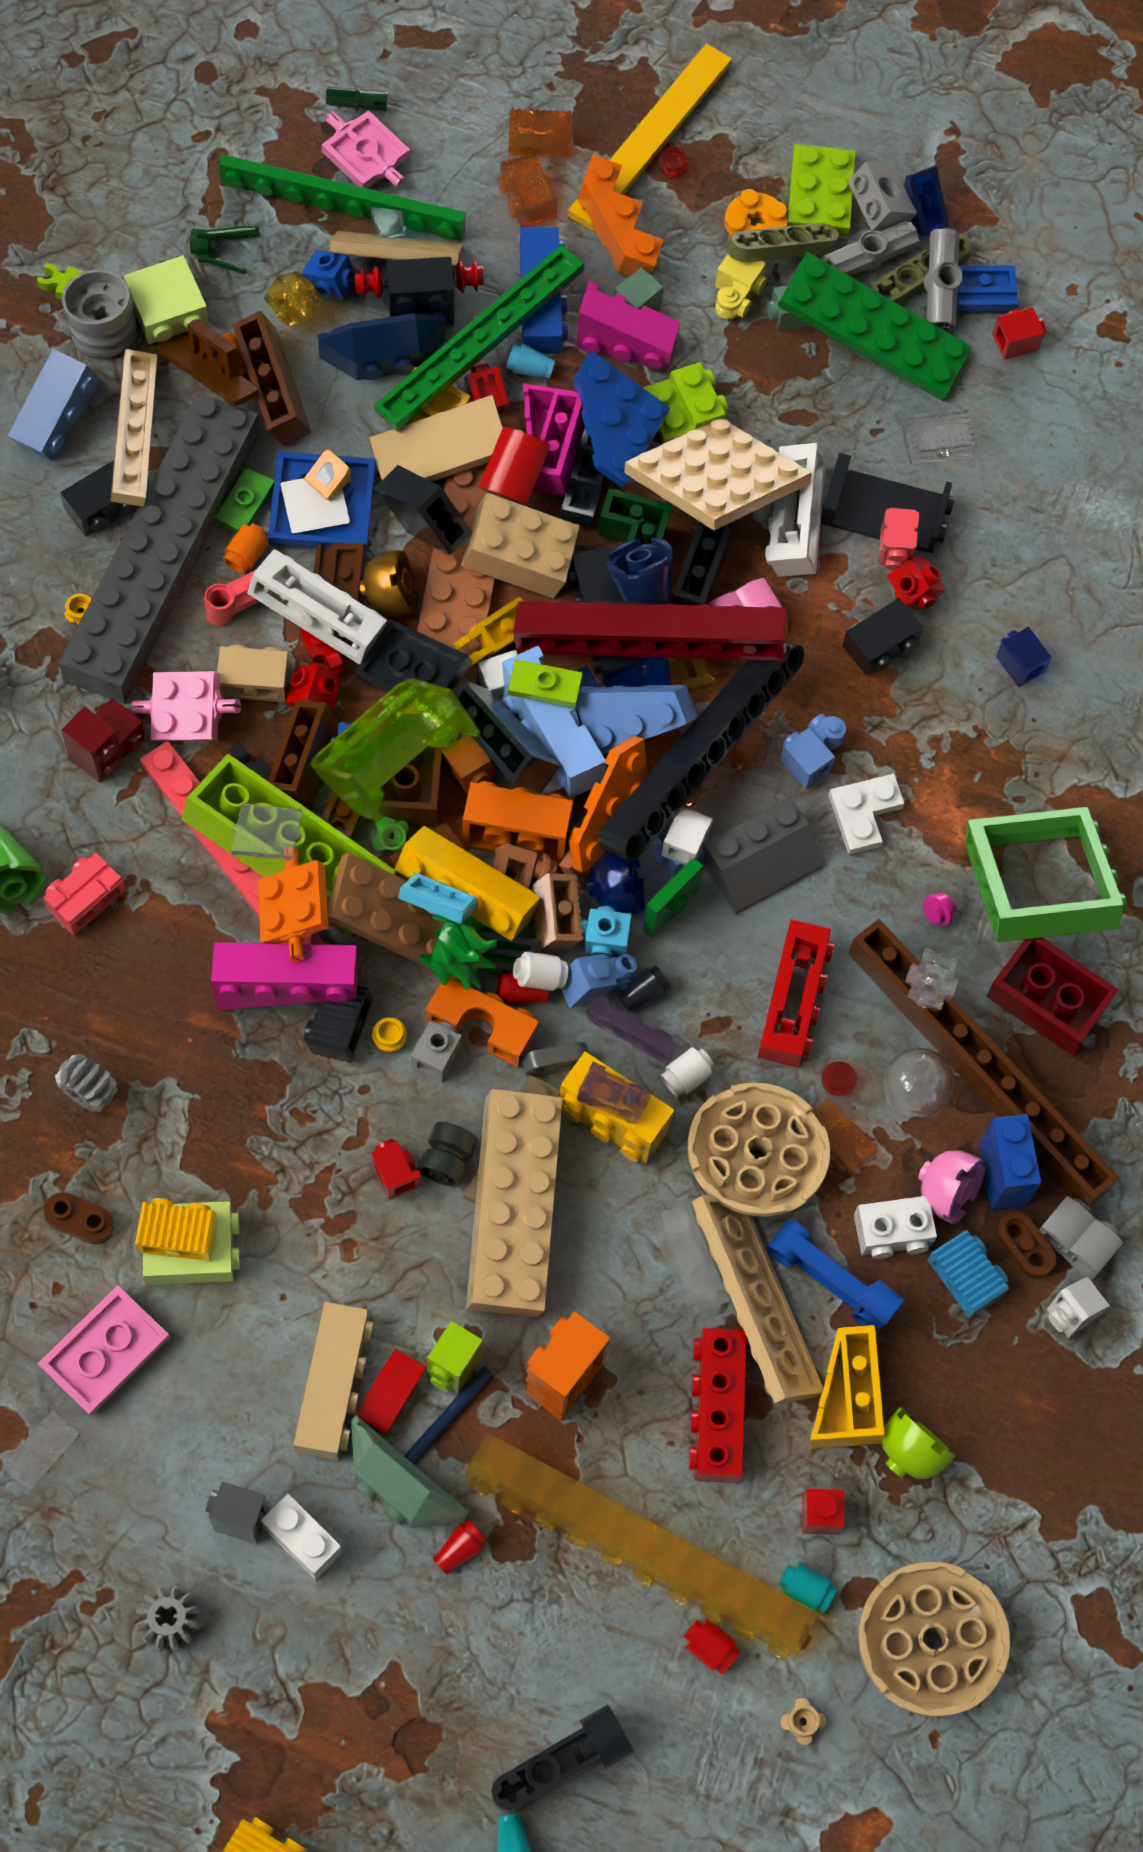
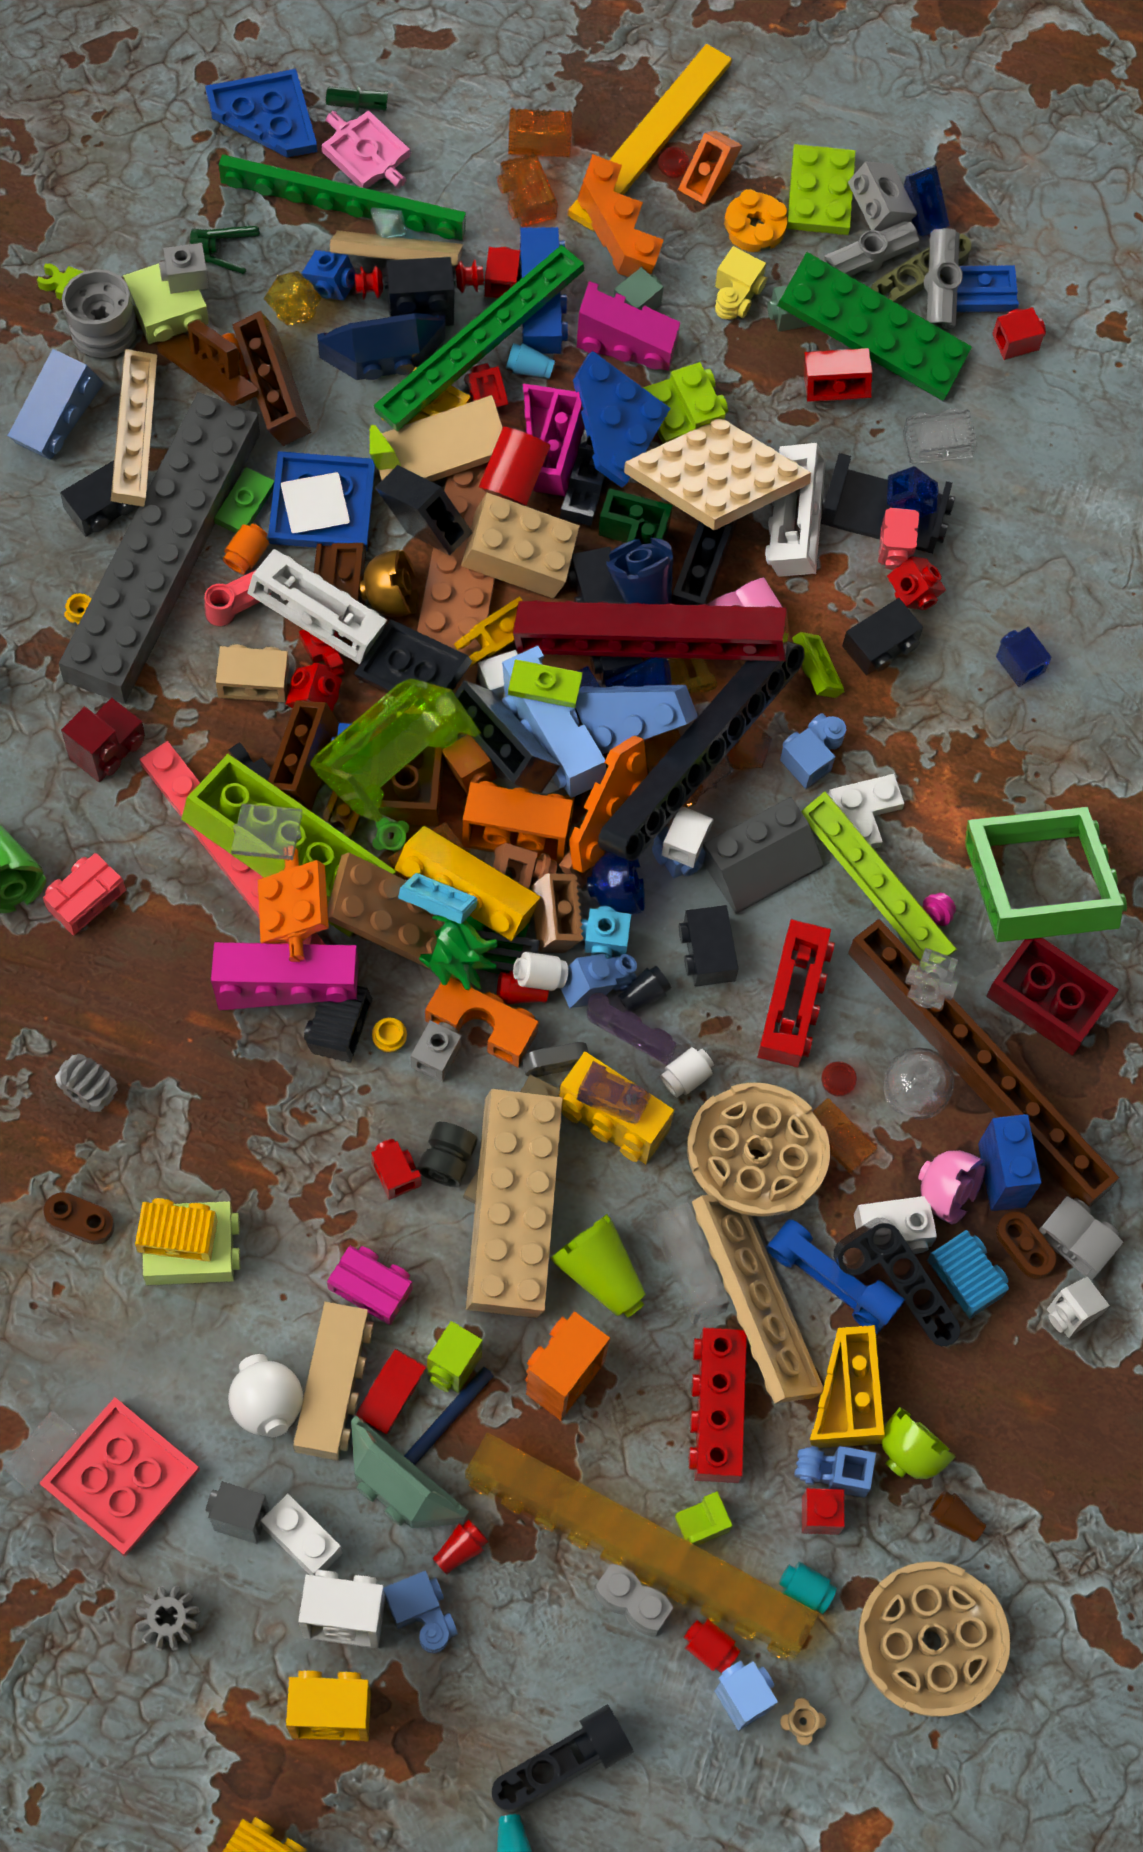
bright pink plate [37,1285,170,1417] -> none
bright pink plate [132,671,241,741] -> none
light orange slope [304,449,351,501] -> none
green plate [643,858,703,938] -> none
olive beam [727,223,839,262] -> none
none -> coral plate [39,1397,200,1557]
none -> light grey brick [159,243,209,294]
none -> blue plate [205,69,317,157]
none -> white brick [228,1354,303,1437]
none -> yellow brick [286,1671,371,1741]
none -> white brick [298,1570,385,1648]
none -> dark pink brick [327,1245,413,1325]
none -> lime slope [370,425,401,470]
none -> medium blue brick [383,1570,458,1654]
none -> red brick [484,247,520,298]
none -> lime cone [550,1214,646,1318]
none -> light grey brick [594,1564,673,1637]
none -> lime panel [675,1491,732,1549]
none -> orange slope [678,131,742,205]
none -> black brick [679,905,739,987]
none -> light blue brick [714,1661,778,1731]
none -> lime plate [792,632,844,698]
none -> medium blue brick [794,1446,876,1498]
none -> lime plate [801,791,958,971]
none -> red brick [804,348,872,402]
none -> black beam [834,1218,960,1346]
none -> clear blue brick [887,466,939,519]
none -> reddish brown cone [929,1490,986,1543]

